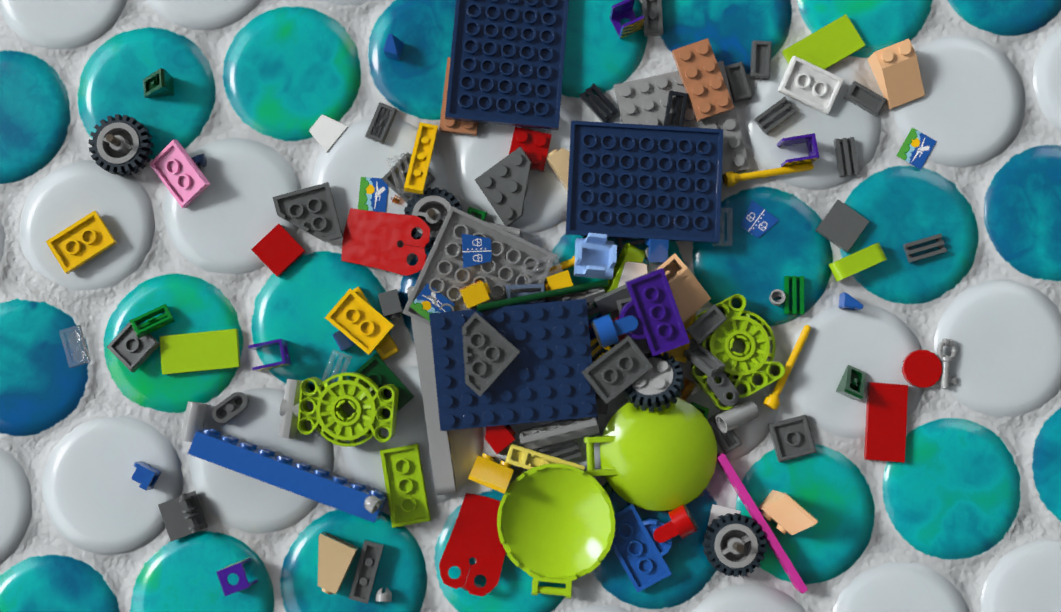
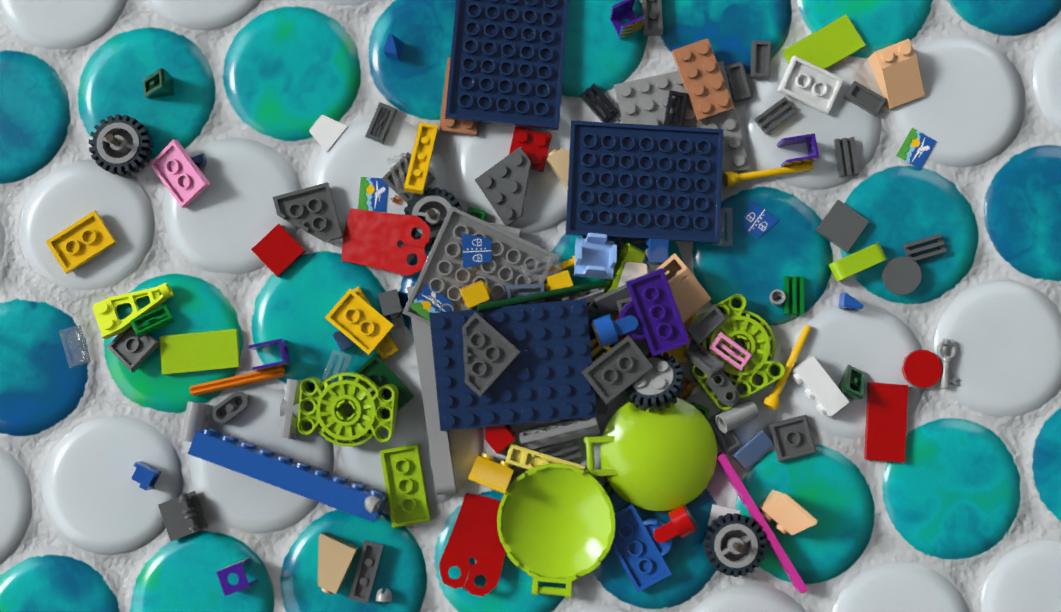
none -> neon yellow plate [92,282,173,340]
none -> orange axle [190,366,286,396]
none -> bright pink tile [709,332,752,371]
none -> medium blue slope [732,430,774,470]
none -> white brick [791,356,849,416]
none -> dark grey tile [881,256,922,295]

